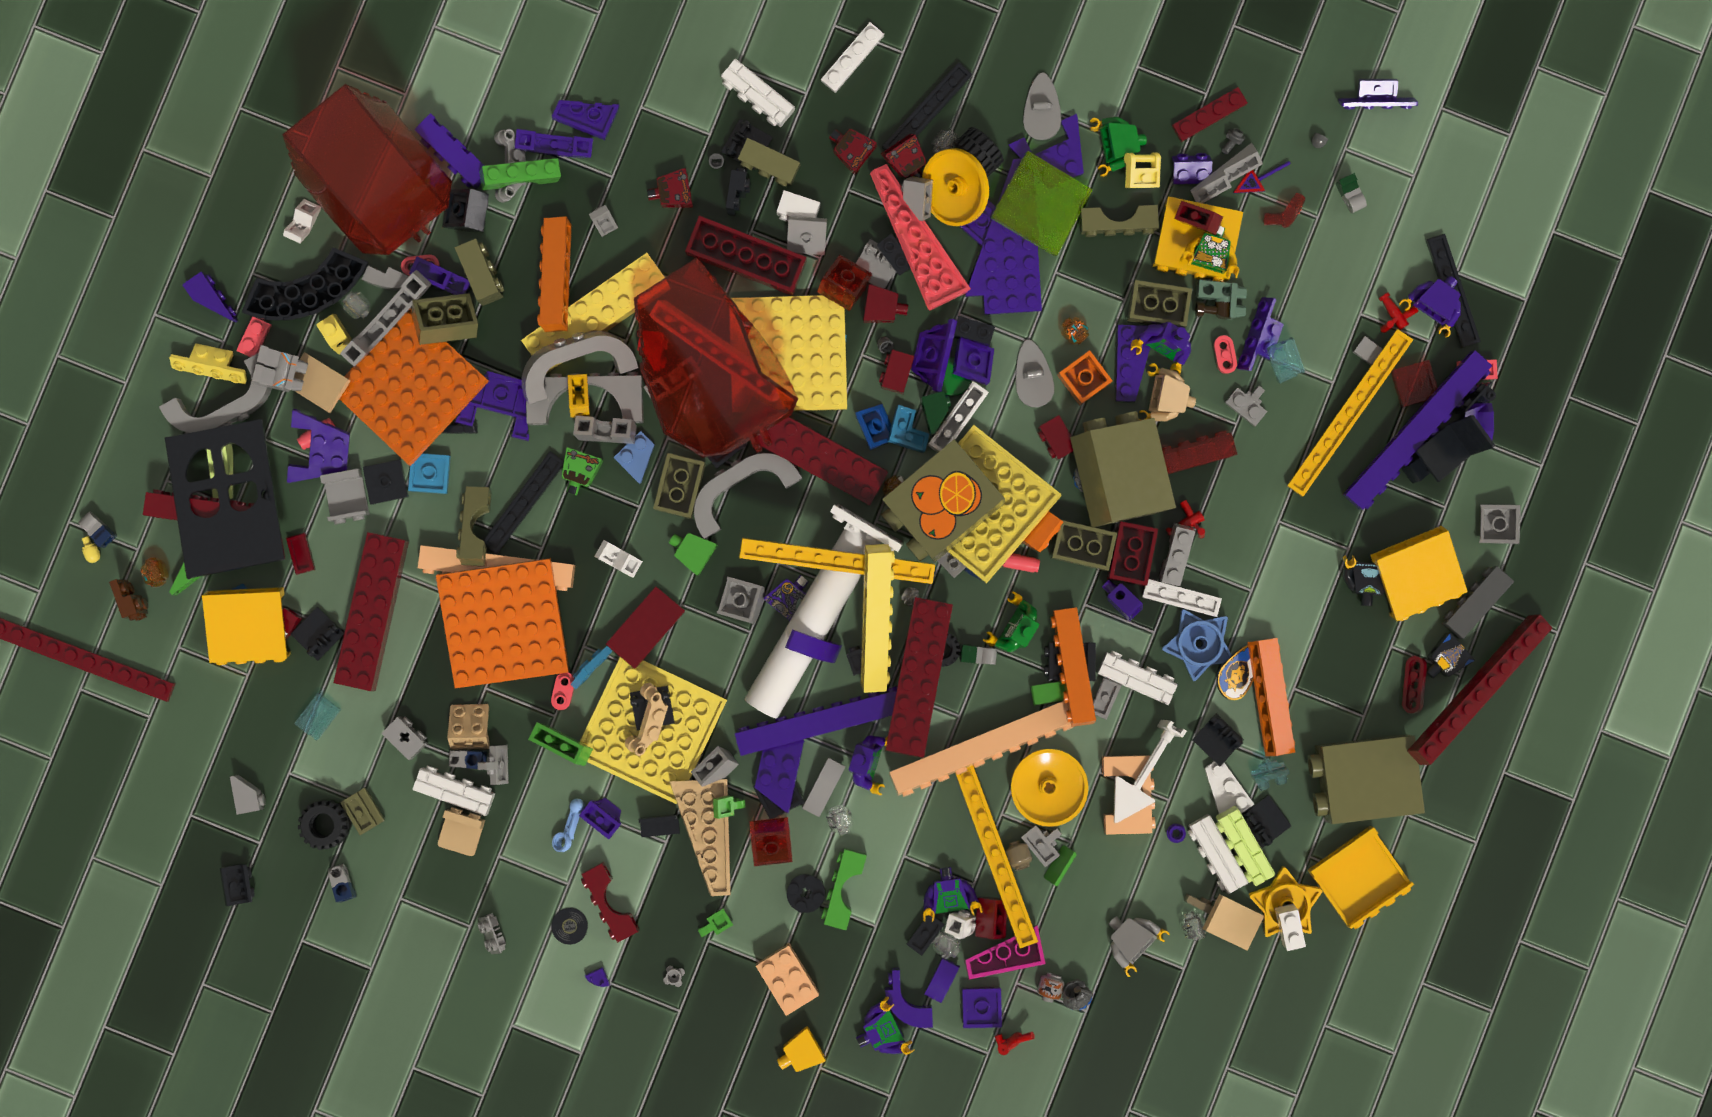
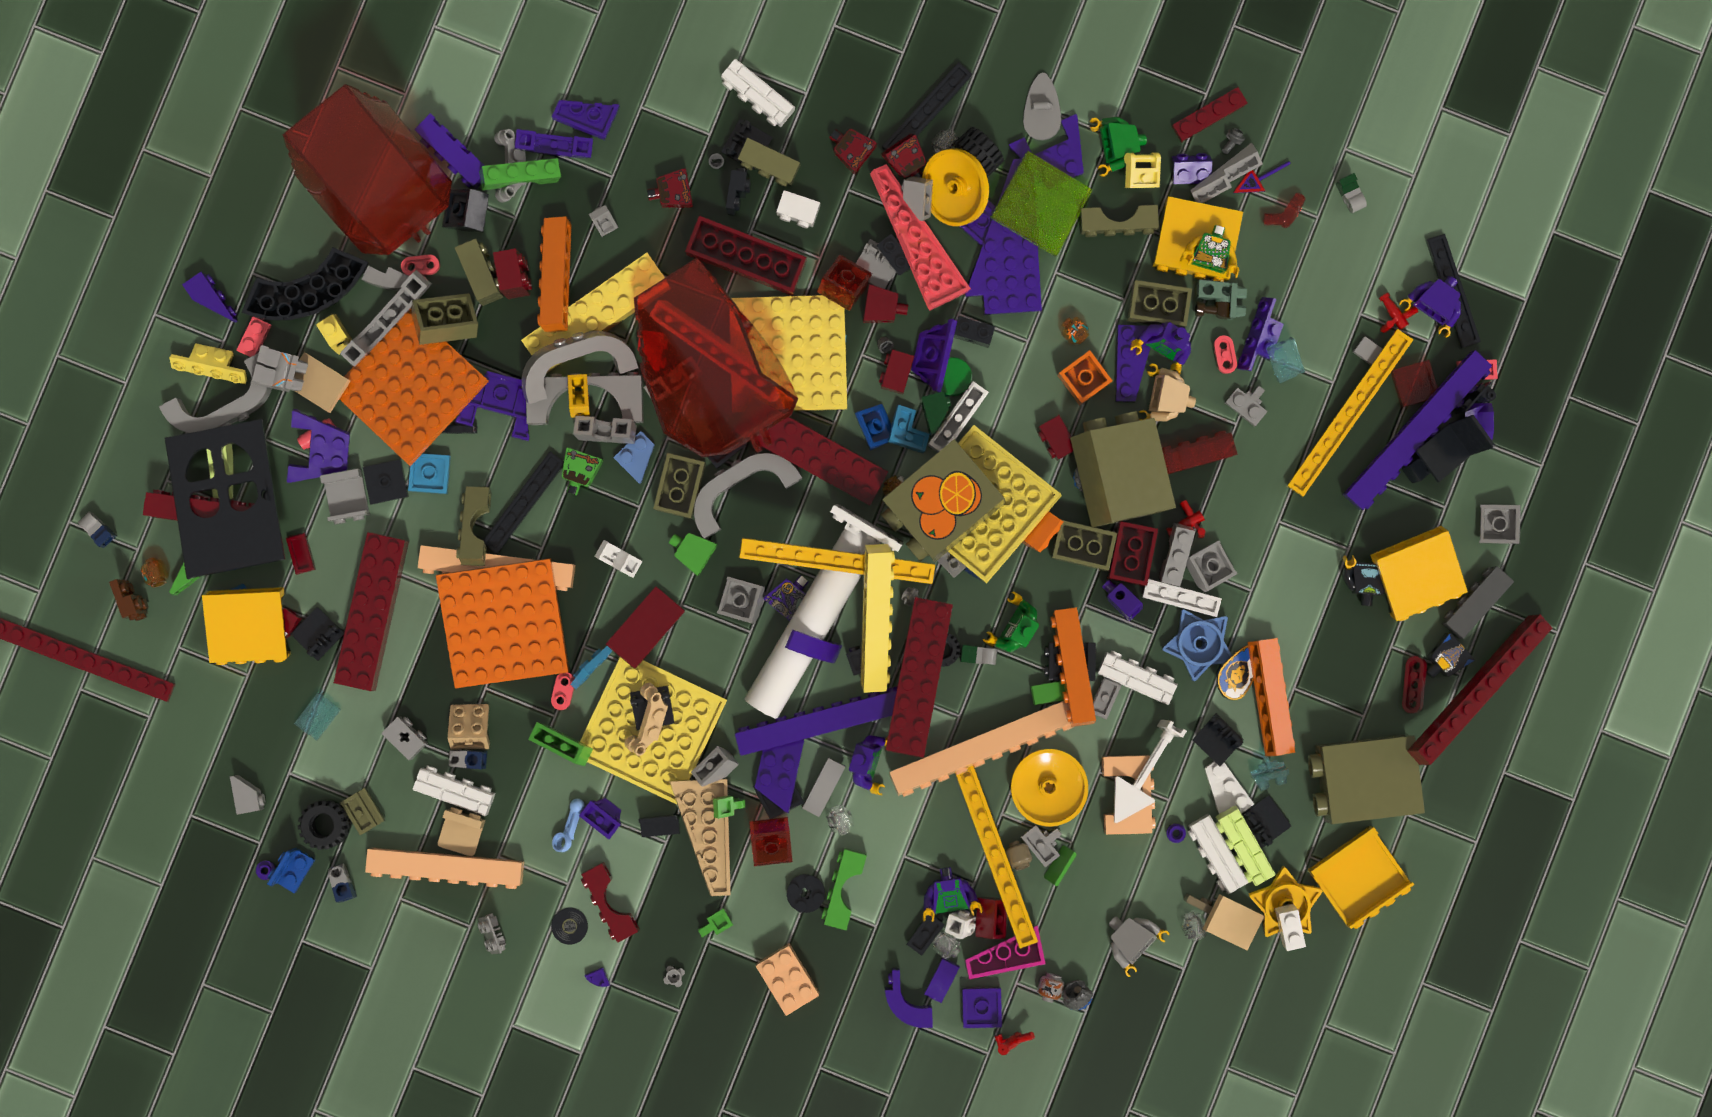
light yellow cylinder [82,536,100,563] -> none
black bracket [220,864,255,906] -> none
white slope [283,199,321,244] -> none
clear head [342,291,371,319] -> none
dark purple slope [409,256,471,295] -> none
light grey hinge [478,745,508,785] -> none
yellow torso [777,1026,826,1072] -> none
light grey plate [787,216,827,255] -> none
white plate [821,22,884,93] -> none
torso [856,997,914,1055] -> none
dark purple plate [952,337,994,385] -> none
coral piece [1002,553,1040,573] -> none
light grey shield [1016,340,1054,407] -> none
dark red brick [1174,201,1223,235] -> none
dark grey hinge [1312,132,1329,148] -> none
bracket [1338,79,1418,109] -> none
none -> dark purple plate [256,860,276,880]
none -> blue bracket [267,848,316,893]
none -> light nougat brick [365,848,524,889]
none -> dark red brick [493,248,533,299]
none -> light grey slope [1186,541,1238,592]

